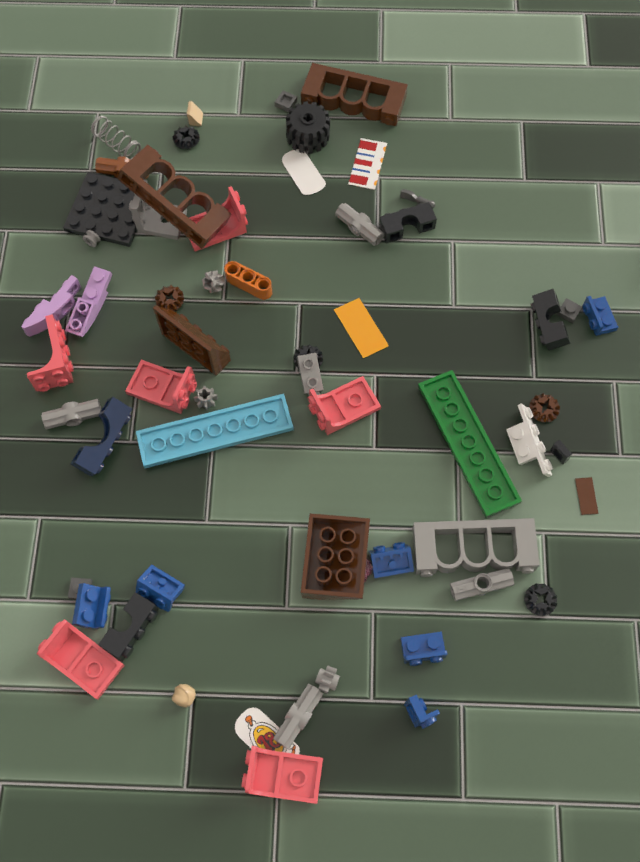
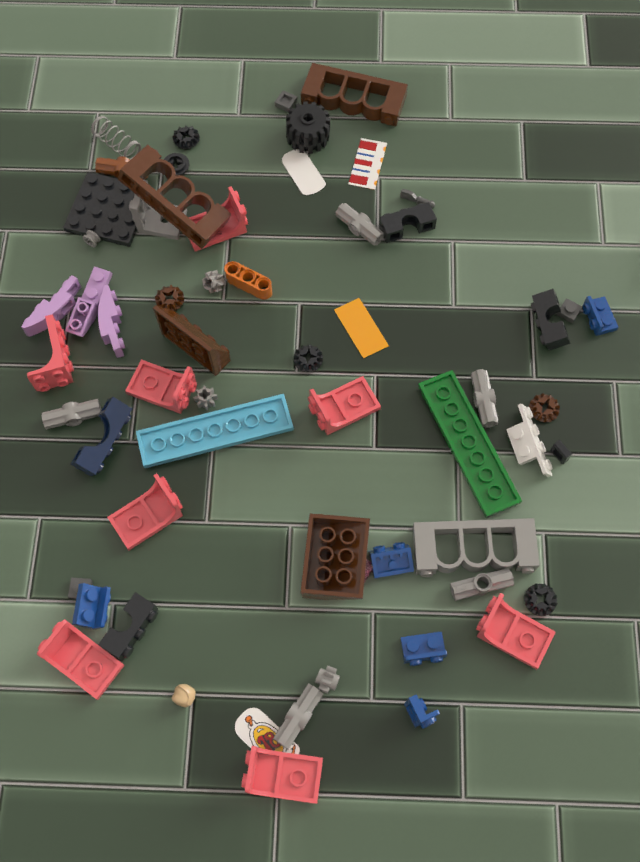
blue bracket [136,564,185,612] -> none
tan slope [187,101,203,126] -> none
light grey brick [297,353,324,395] -> none
reddish brown sticker [575,477,599,515] -> none
none -> lavender slope [98,284,125,358]
none -> coral bracket [107,473,183,550]
none -> black gear [164,153,190,176]
none -> light grey piece [471,369,498,428]
none -> coral bracket [476,593,556,670]

